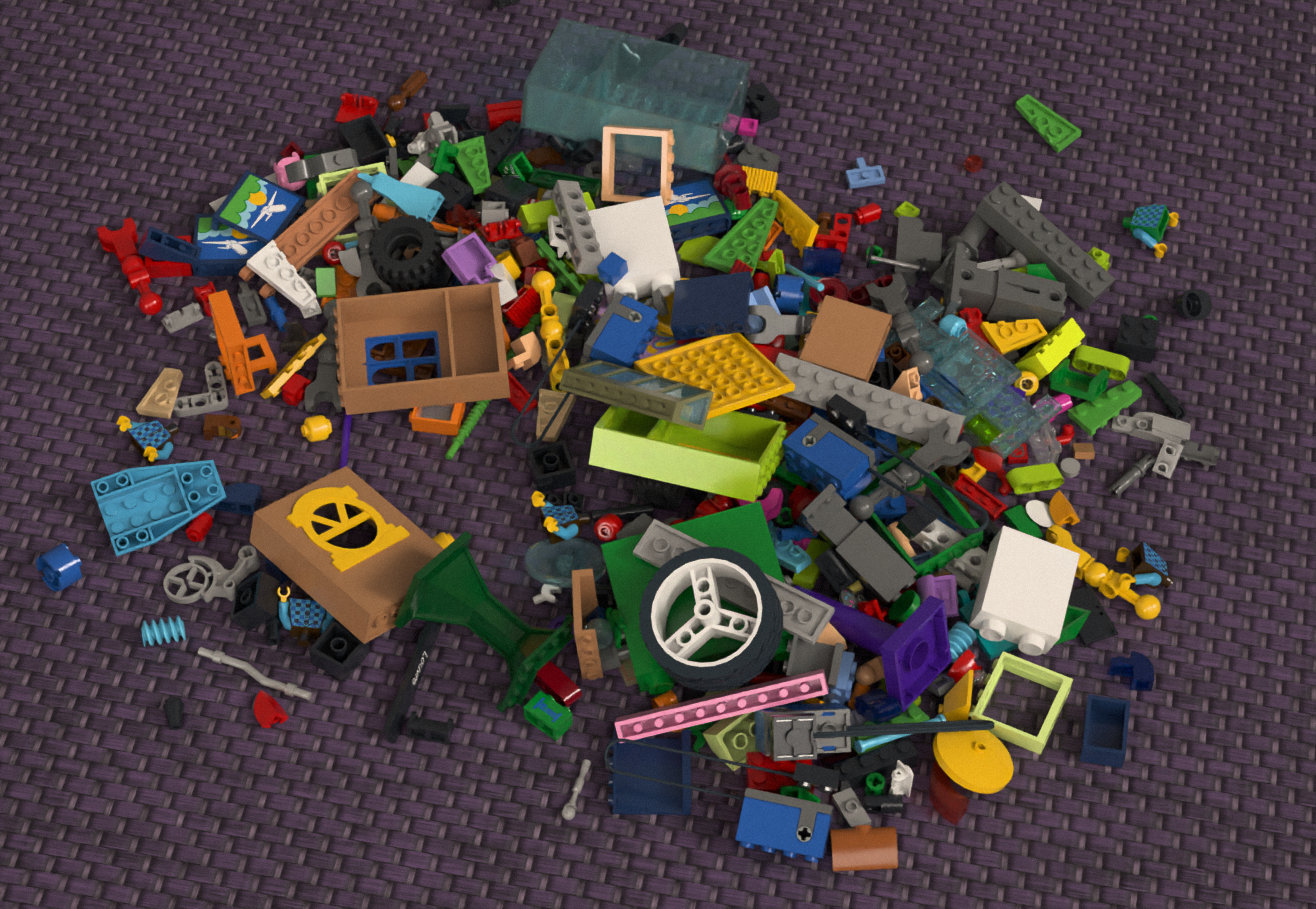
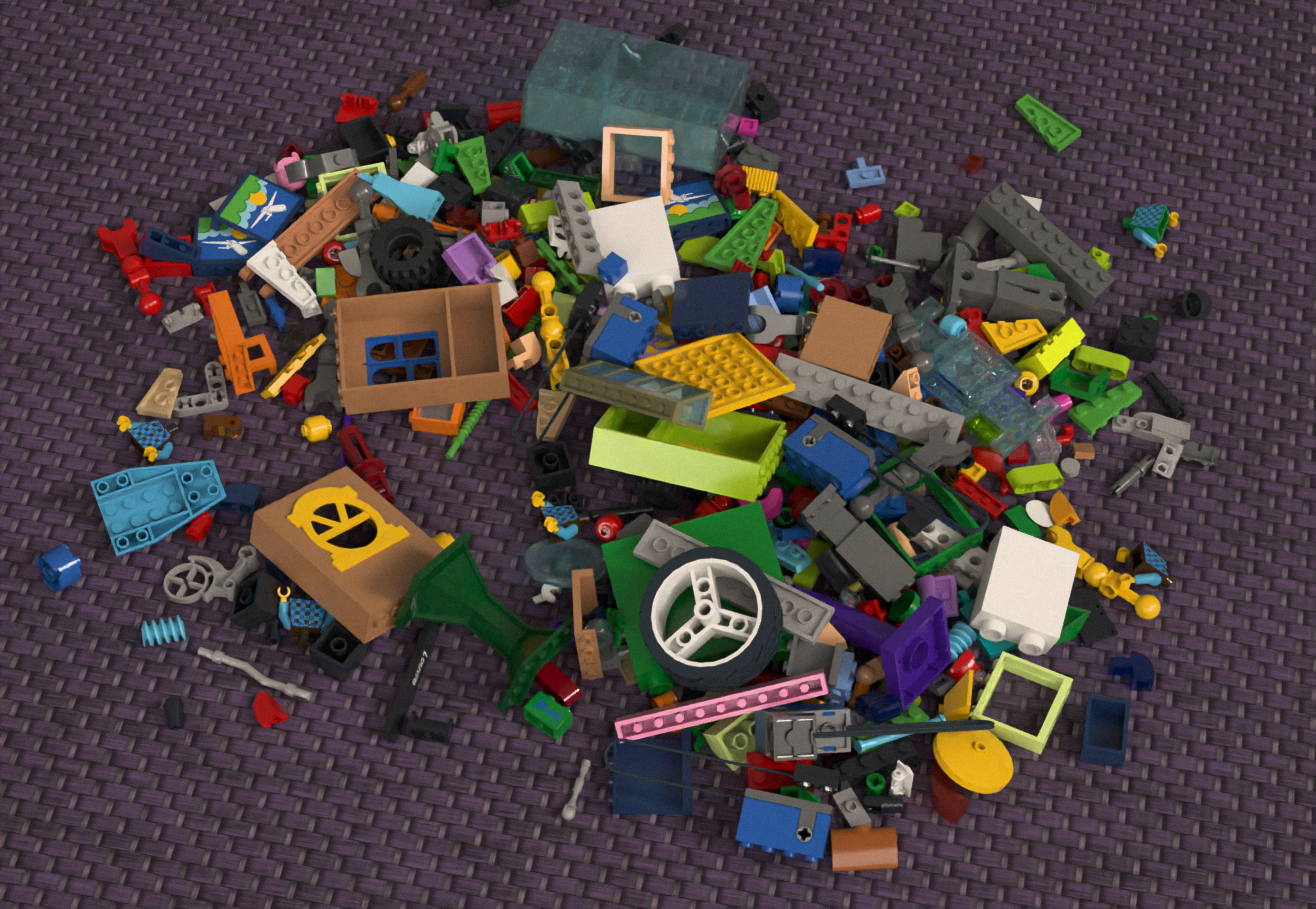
none -> dark red piece [337,425,396,508]

